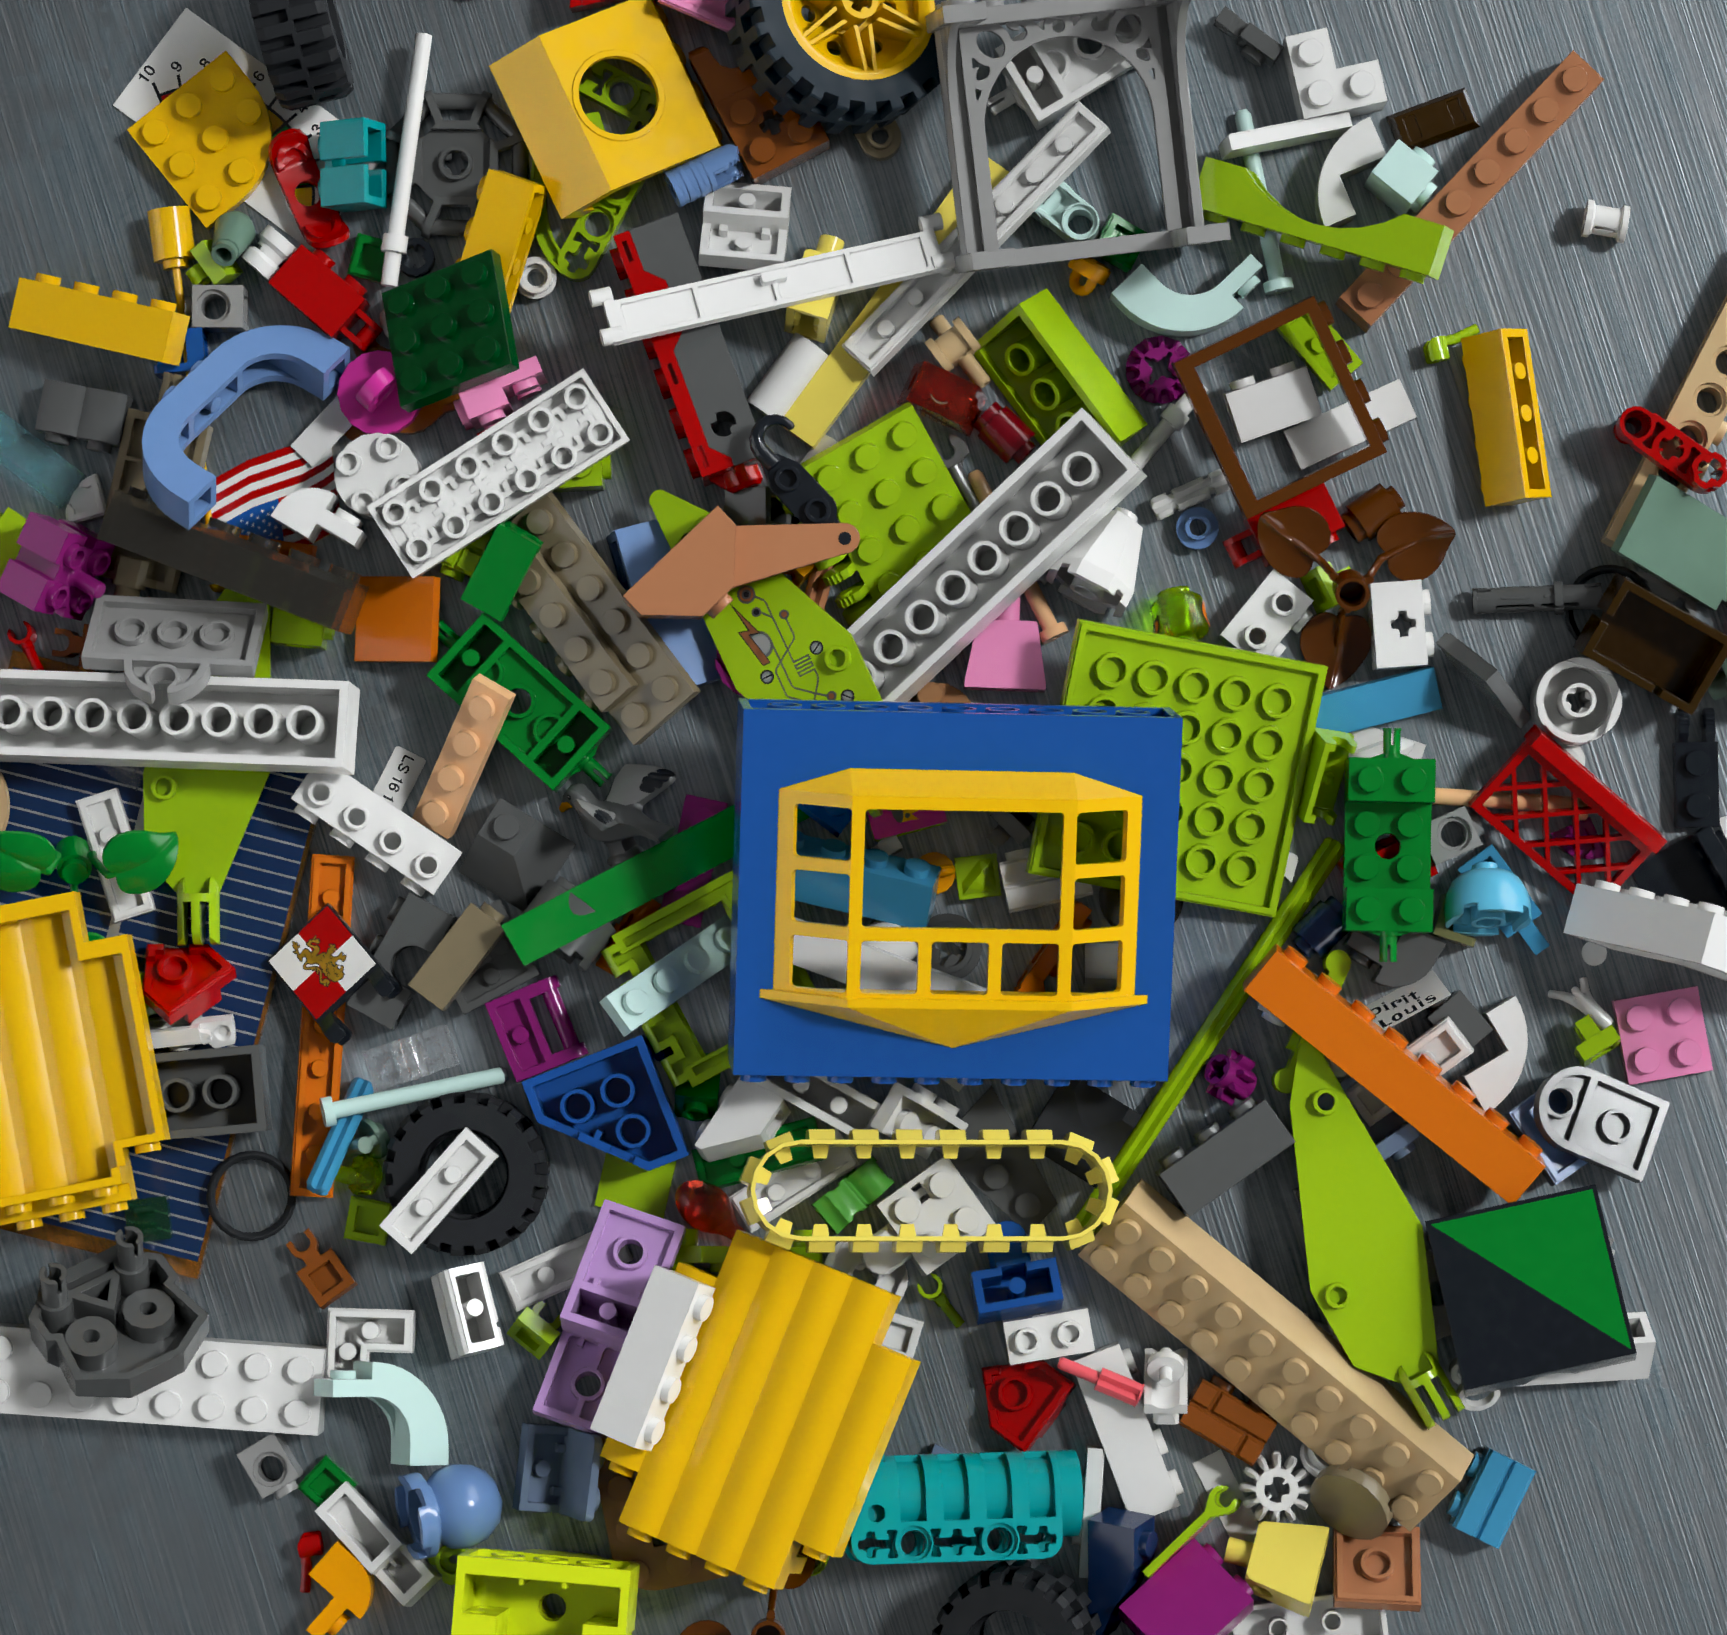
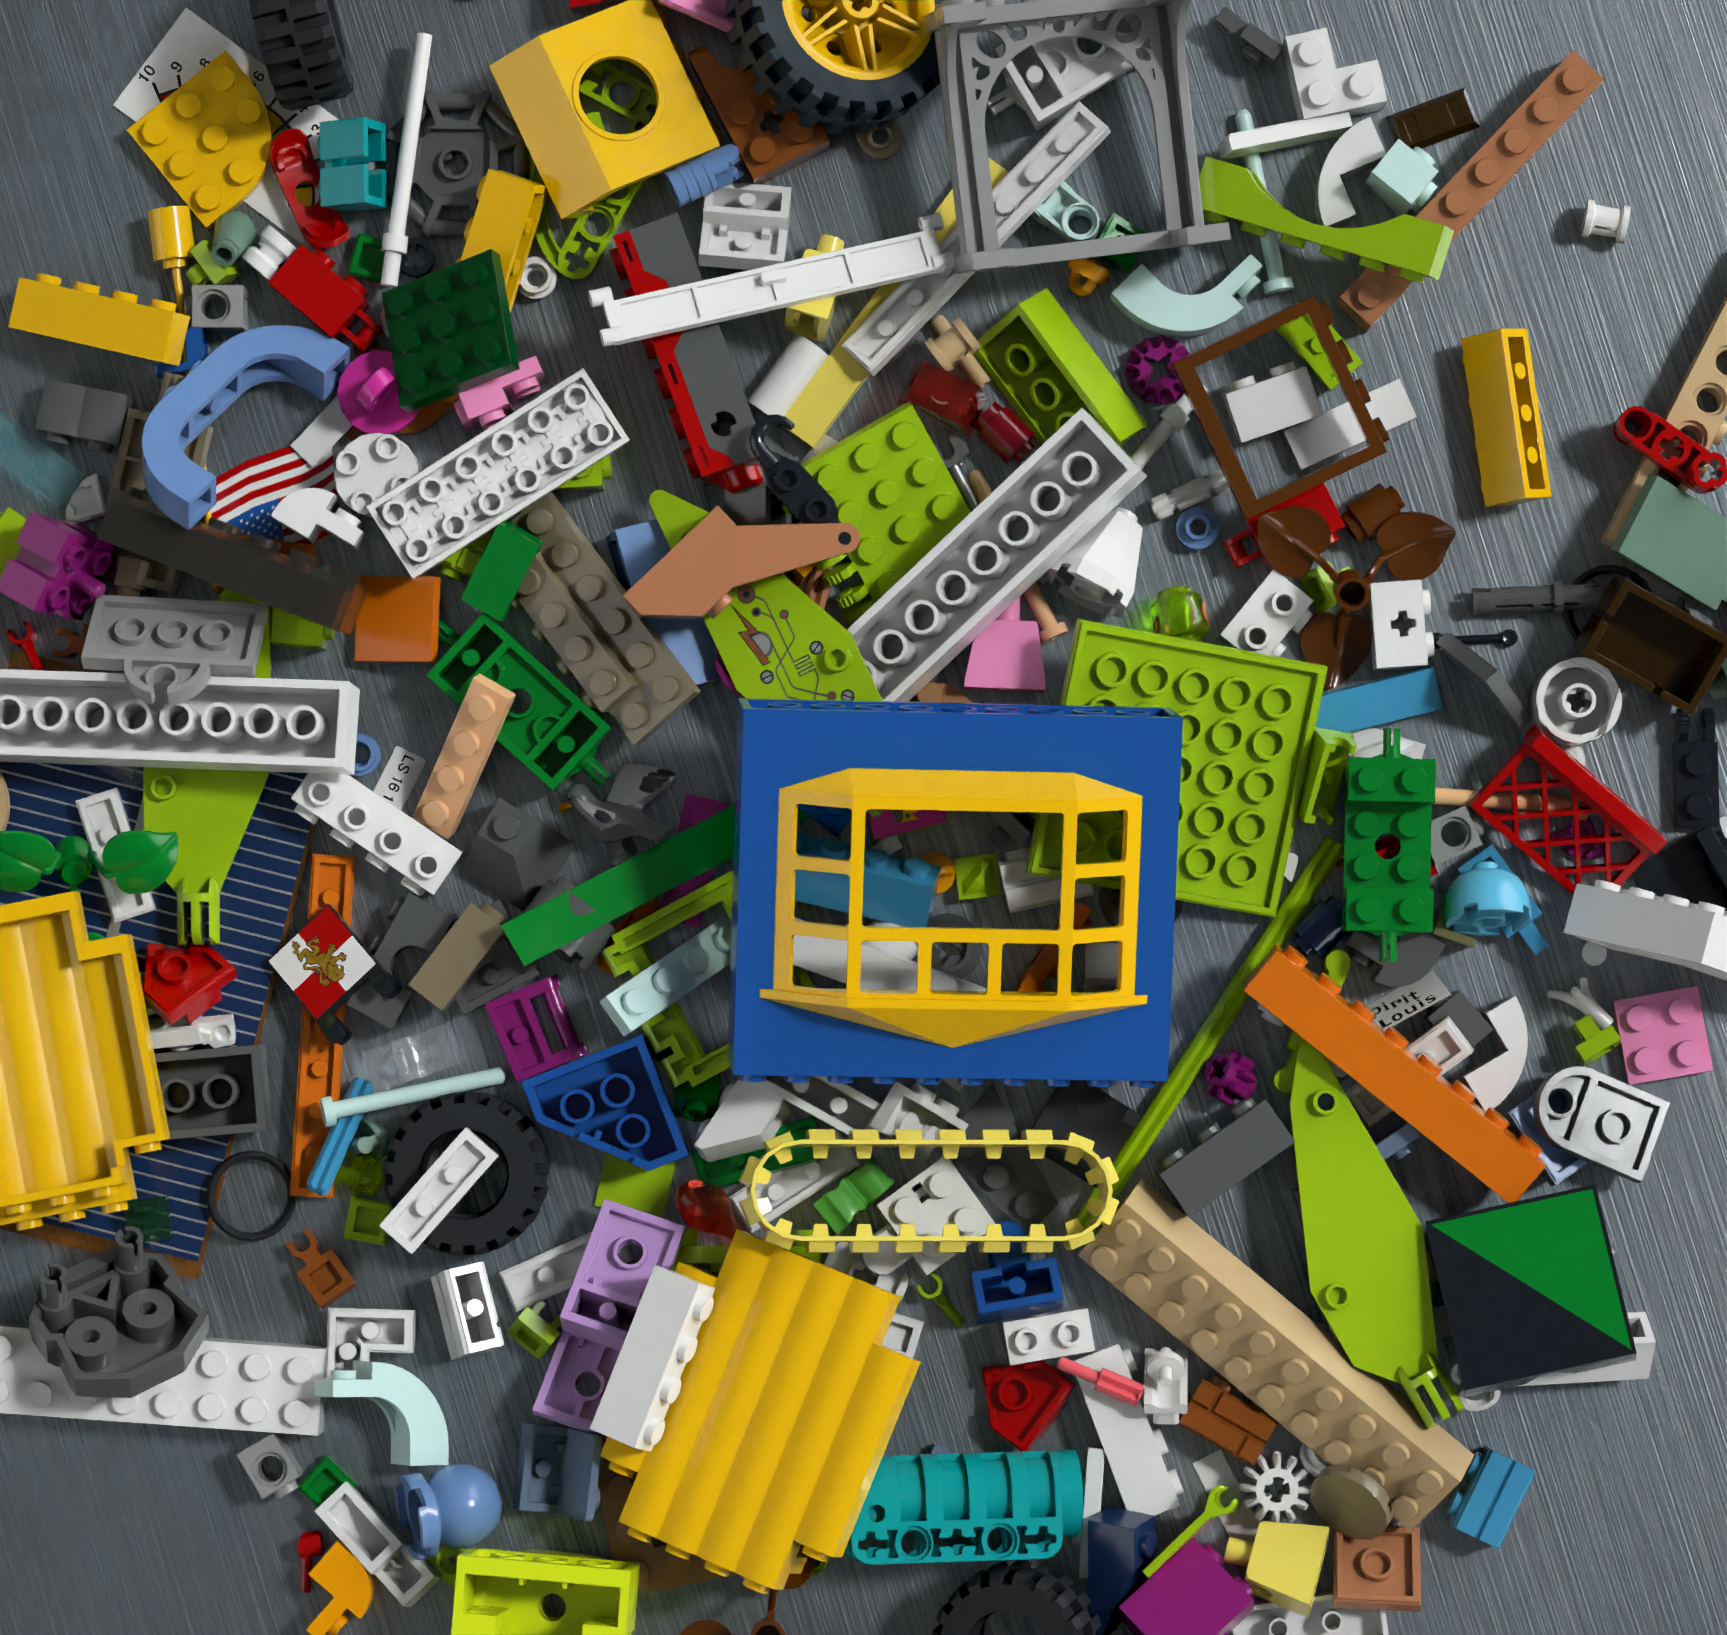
lime hand [1423,324,1480,364] -> none
none -> medium blue plate [354,734,381,776]
none -> black hinge [1433,629,1518,649]

